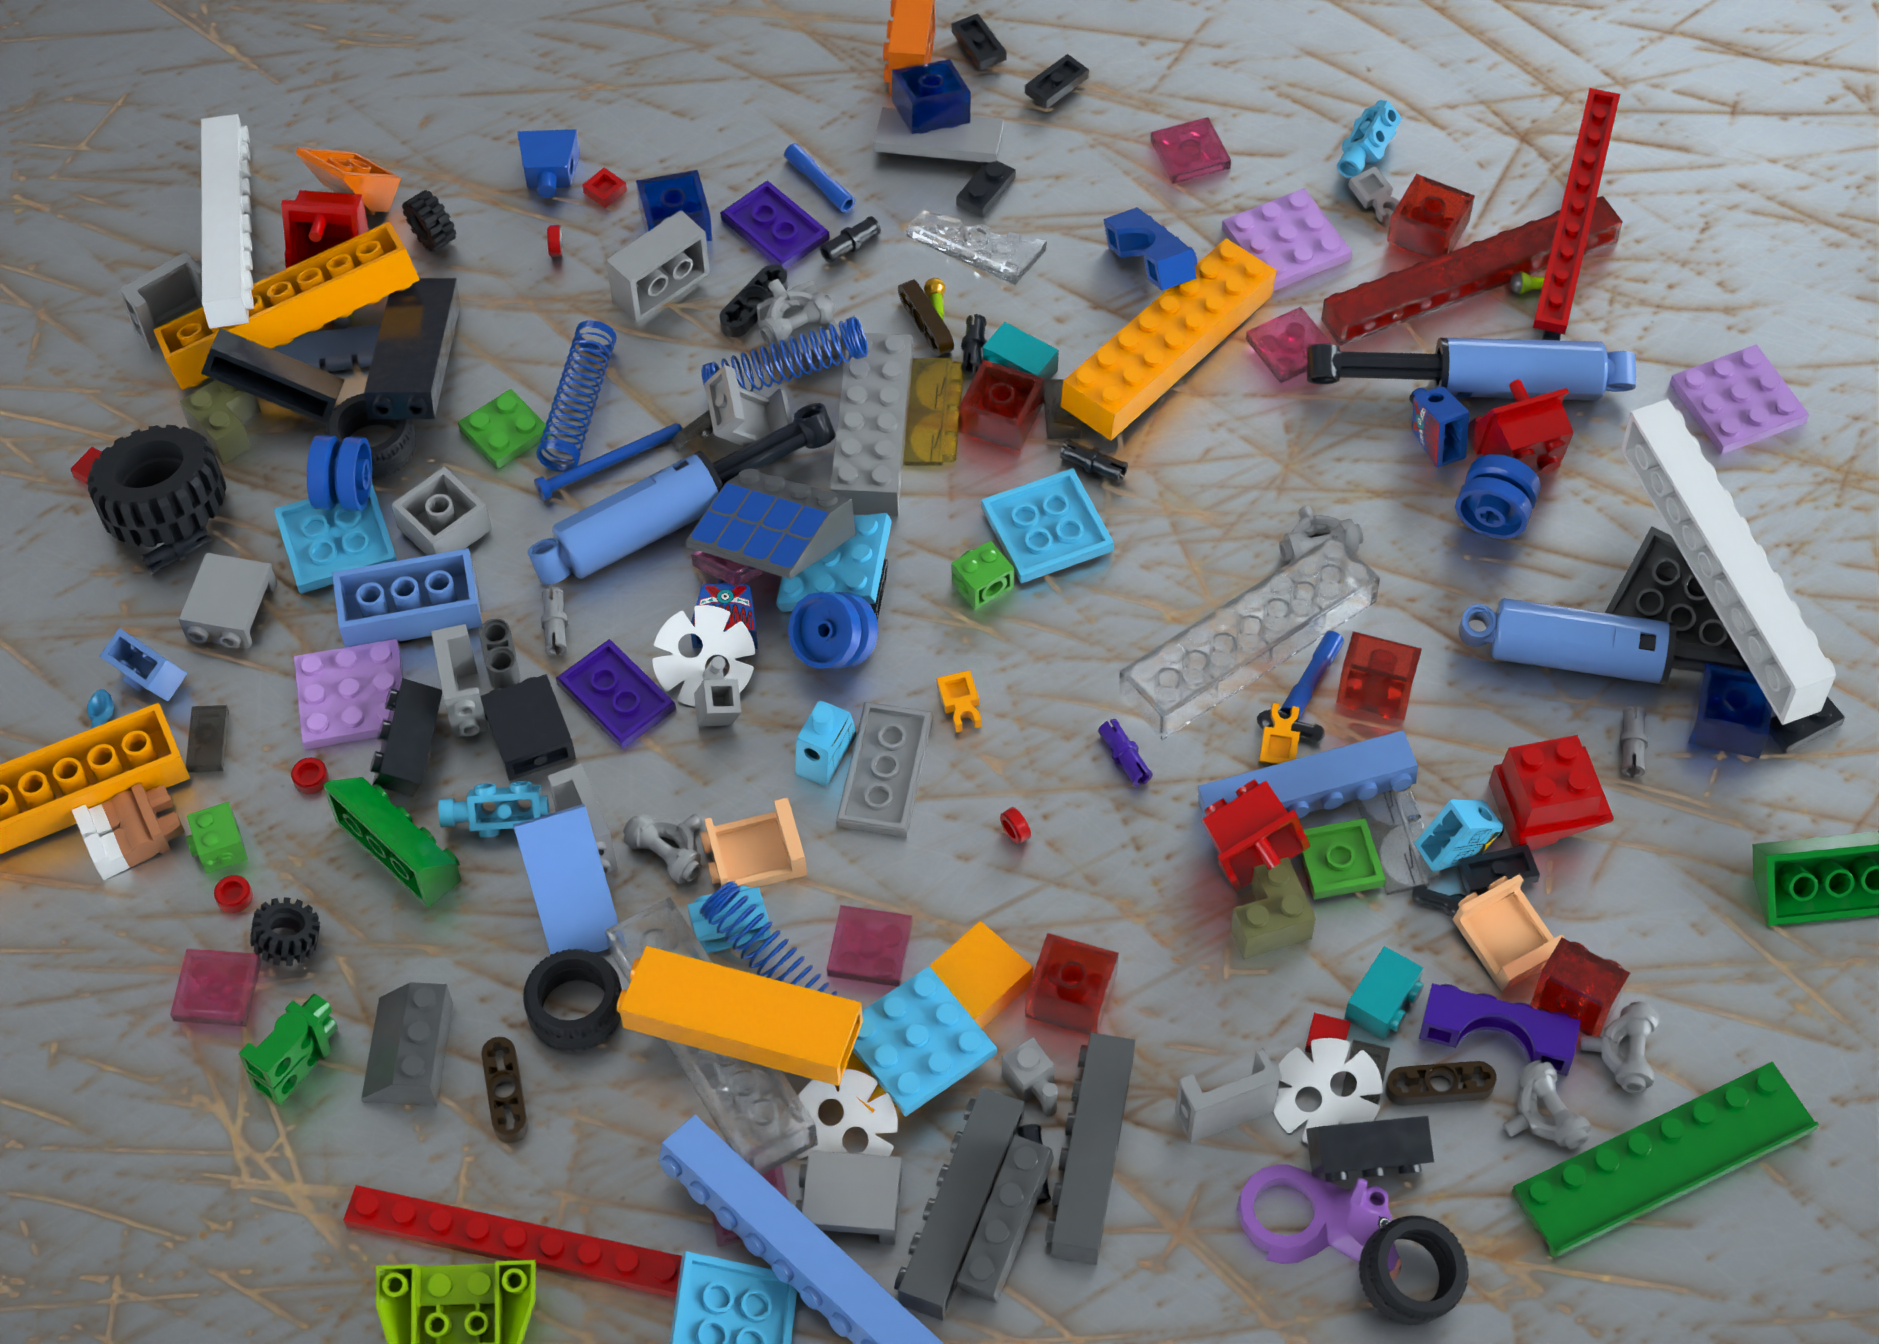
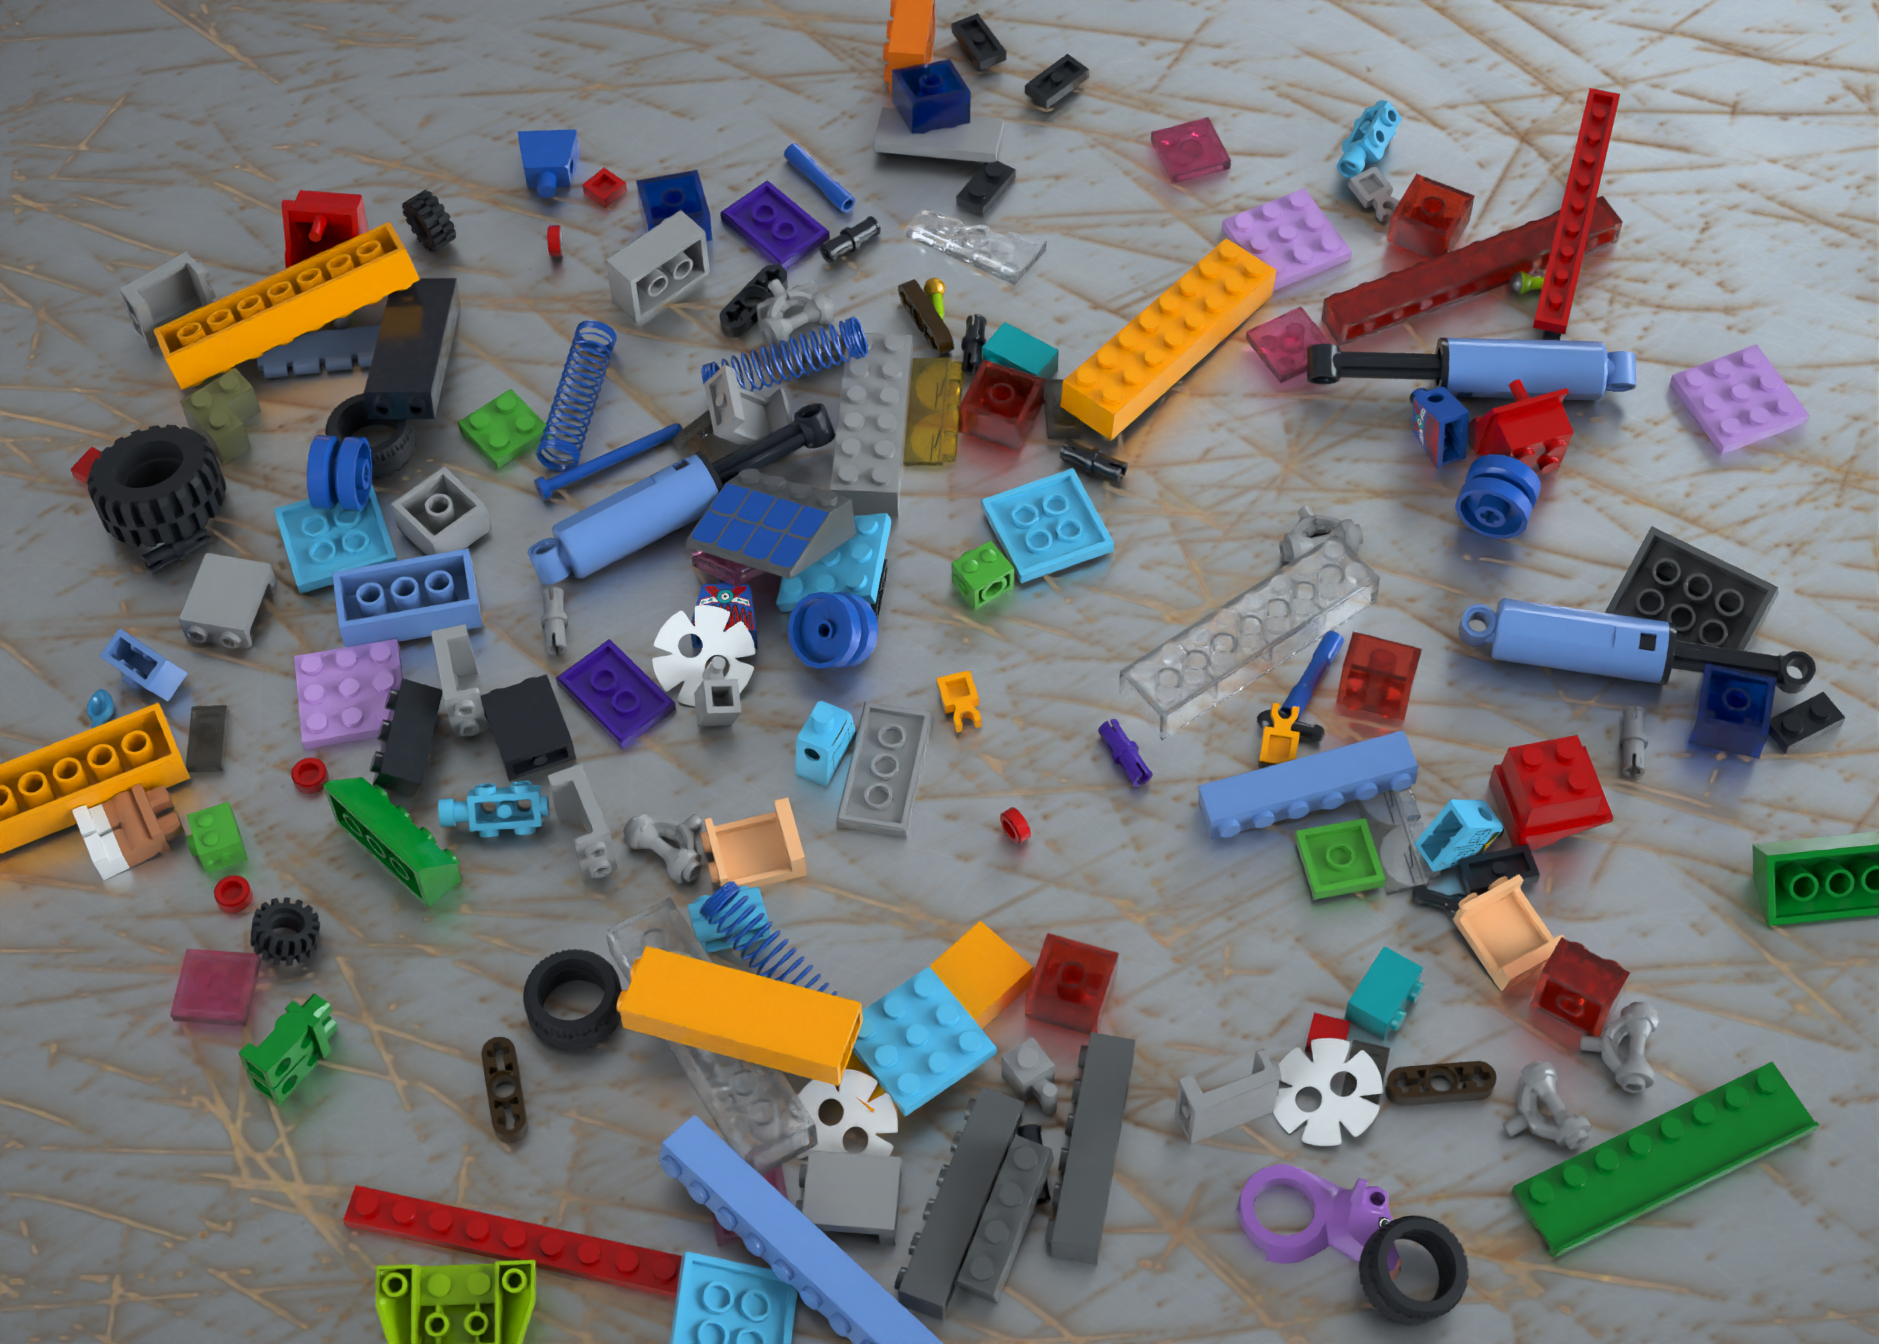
white brick [201,114,254,329] -> none
black brick [201,328,345,425] -> none
orange slope [296,148,401,215] -> none
dark grey slope [361,982,453,1106] -> none
dark grey beam [479,618,520,689] -> none
medium blue tile [513,804,625,955] -> none
clear pink plate [827,905,913,987] -> none
blue arch [1103,207,1197,291] -> none
red piece [1201,779,1310,892] -> none
olive brick [1230,857,1316,960] -> none
black brick [1306,1116,1434,1182] -> none
dark purple arch [1419,983,1581,1076] -> none
white brick [1621,398,1836,725] -> none

